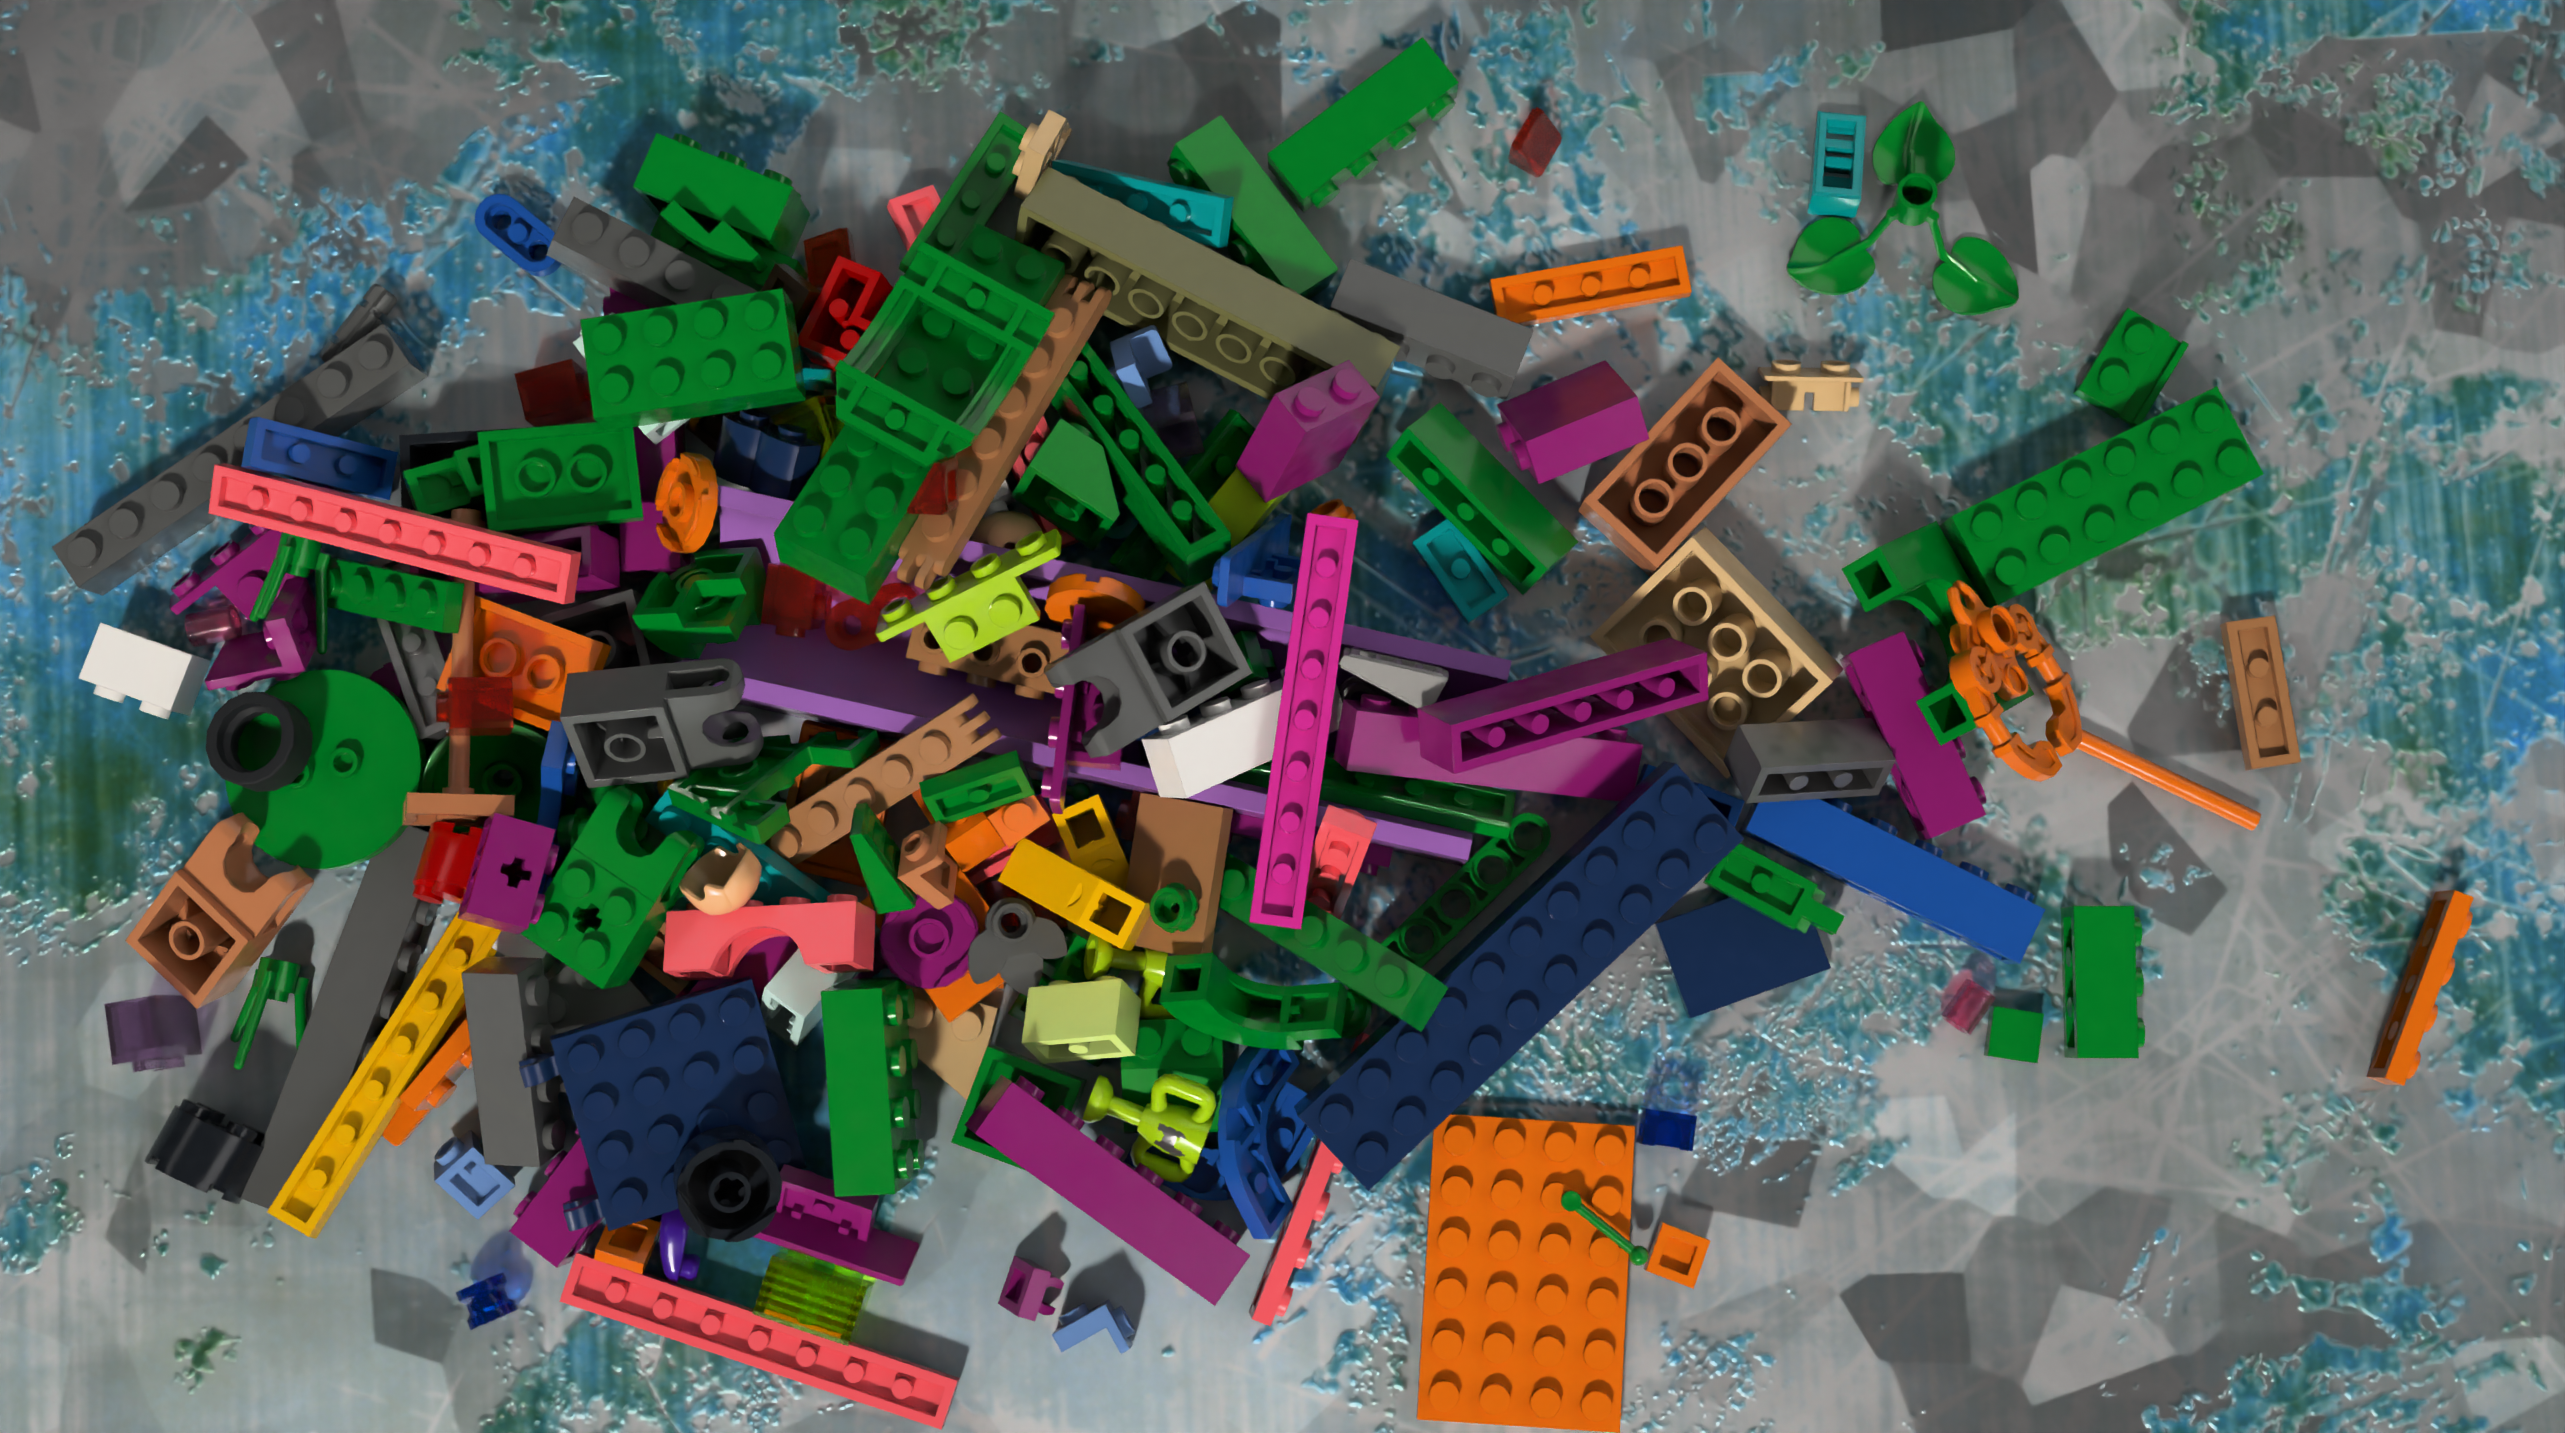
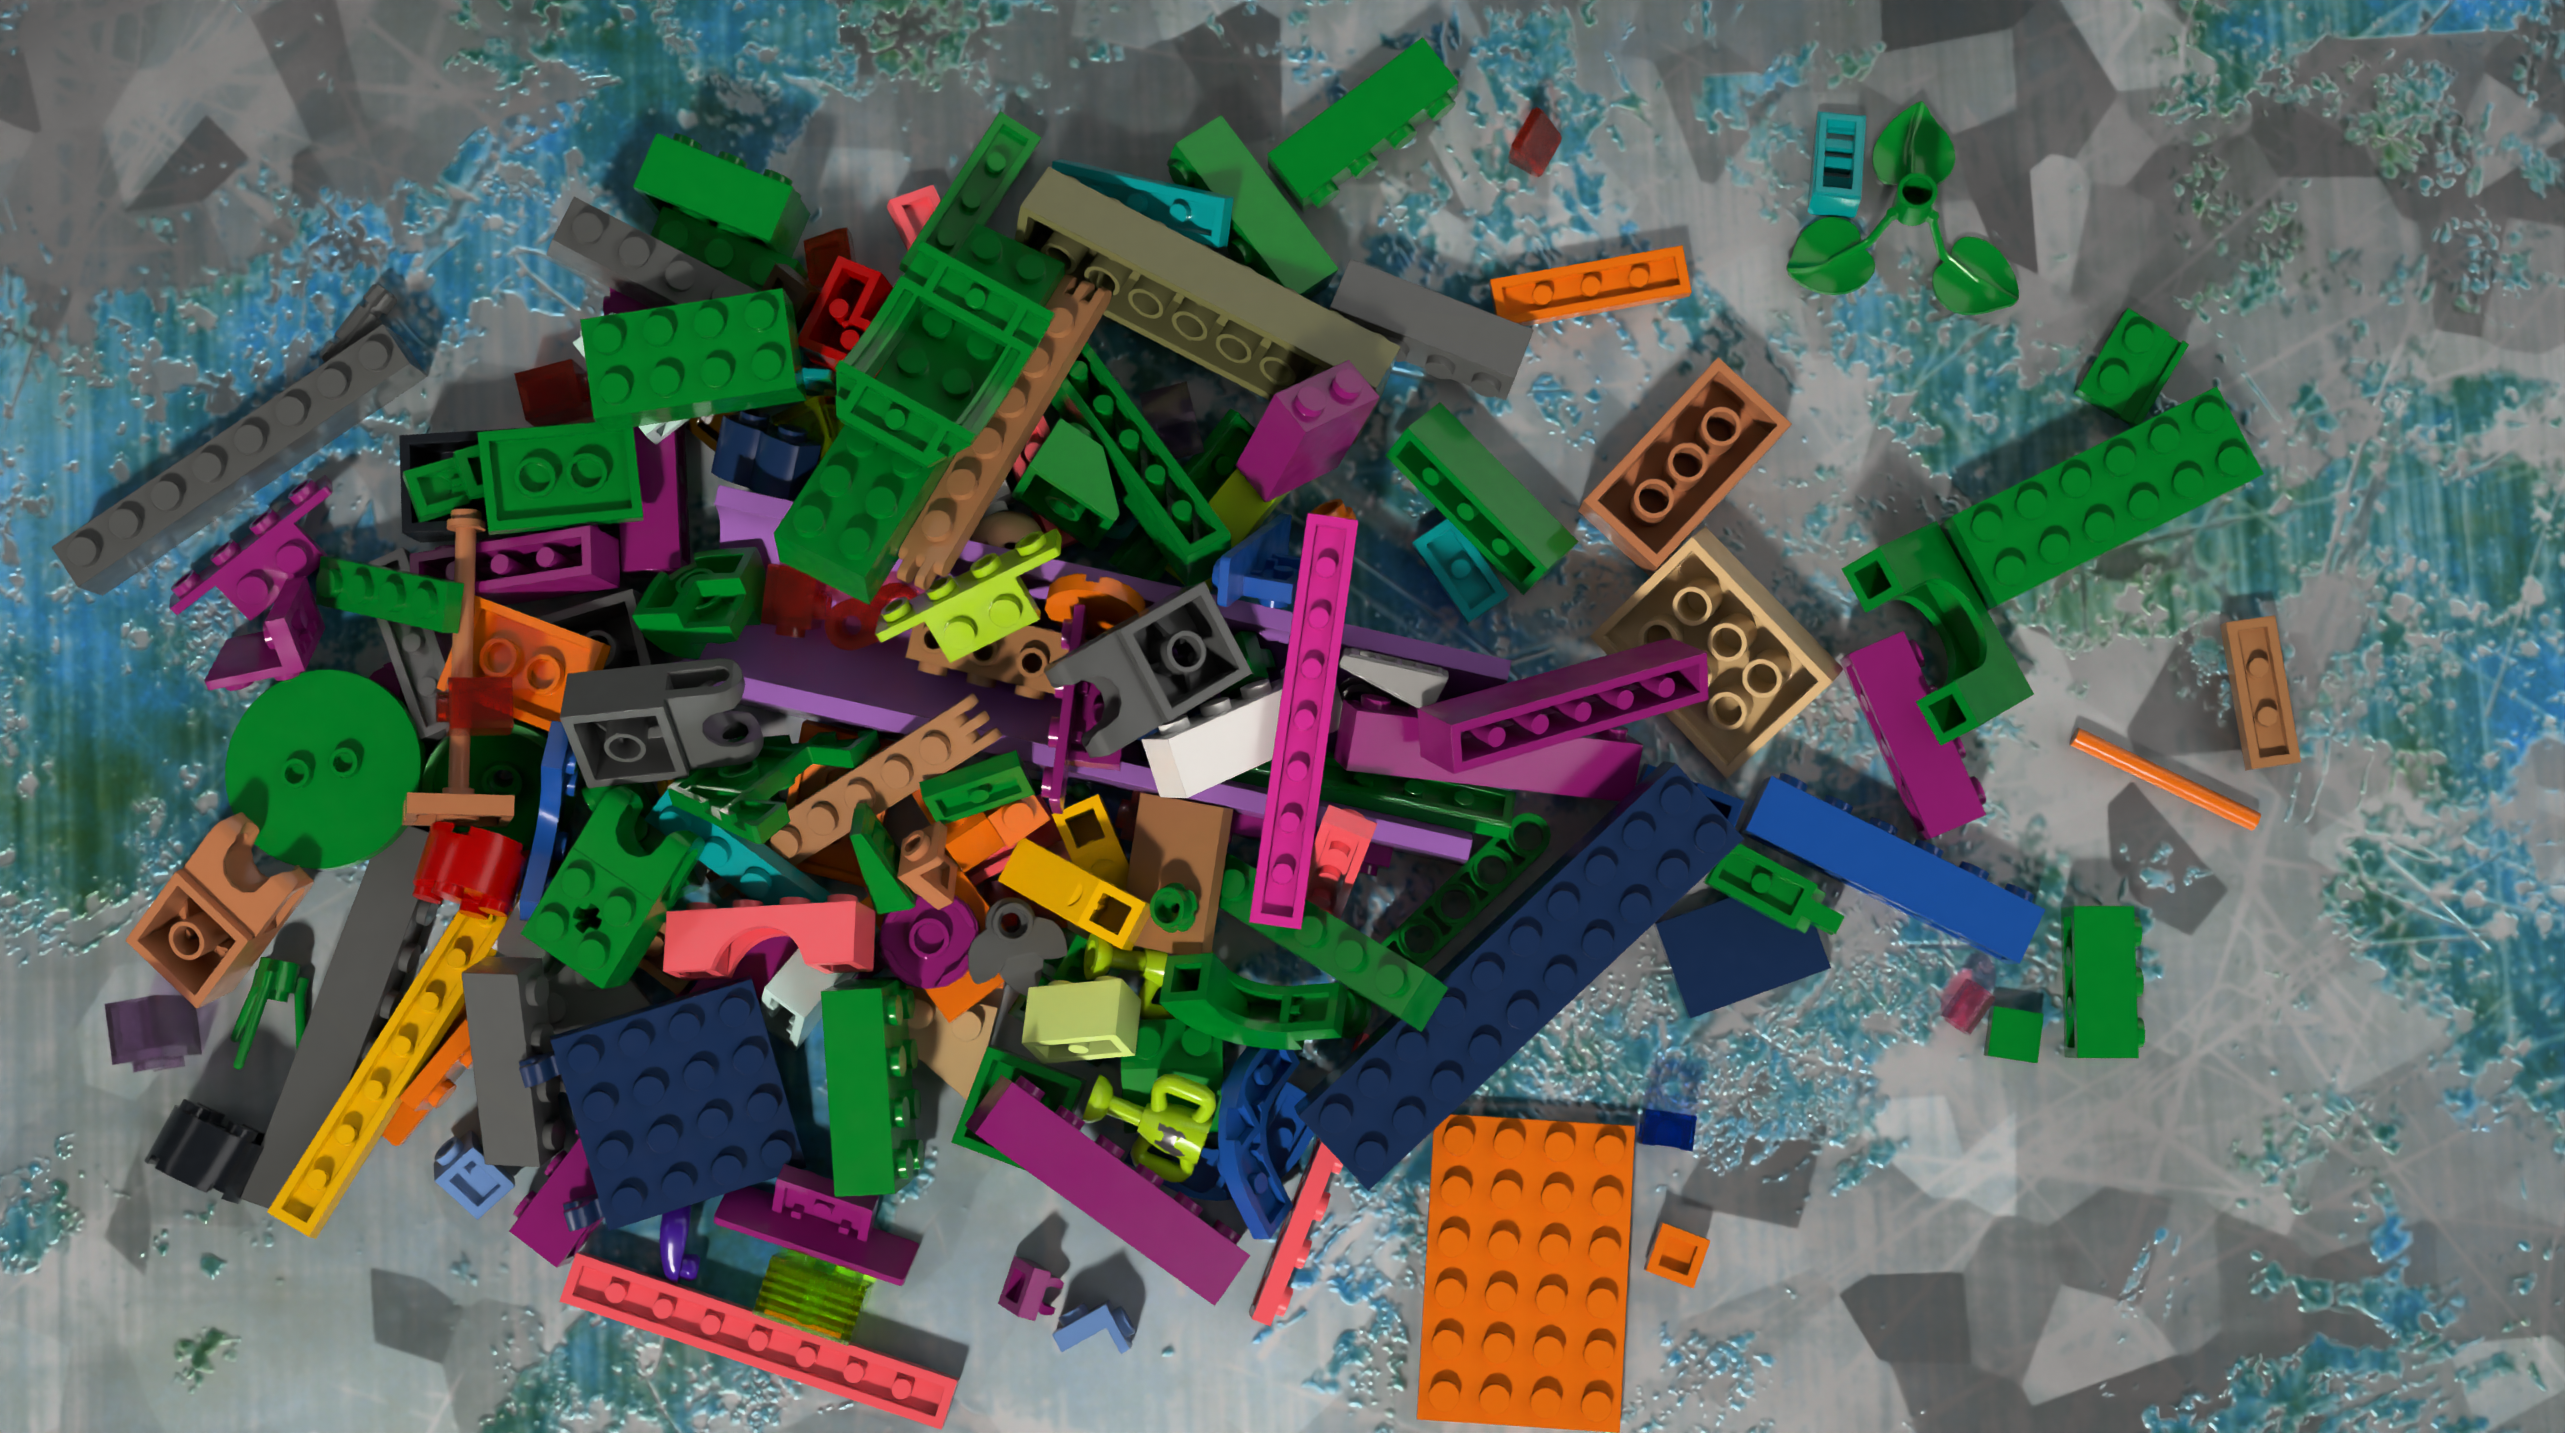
white brick [79,623,211,720] -> none
clear pink hinge [185,605,242,647] -> none
black tyre [206,692,313,792] -> none
coral plate [208,463,581,604] -> none
blue plate [241,417,398,500] -> none
green plant [249,532,331,655] -> none
clear blue wheel [455,1272,519,1331] -> none
magenta brick [457,813,559,934] -> none
blue plate [475,194,562,277] -> none
green plate [557,807,591,853] -> none
orange plate [594,1219,661,1274] -> none
orange tile [655,452,718,554] -> none
green slope [660,200,768,273] -> none
black brick [673,1125,782,1242] -> none
light nougat hair [679,843,762,915] -> none
clear red slope [907,457,959,515] -> none
tan wing [1012,109,1072,200] -> none
medium blue bracket [1108,325,1173,409] -> none
magenta brick [1496,360,1650,484] -> none
green hinge [1561,1190,1649,1266] -> none
flat silver brick [1723,718,1896,804] -> none
tan hinge [1757,359,1864,412] -> none
orange piece [1946,580,2082,782] -> none
orange plate [2367,890,2474,1086] -> none

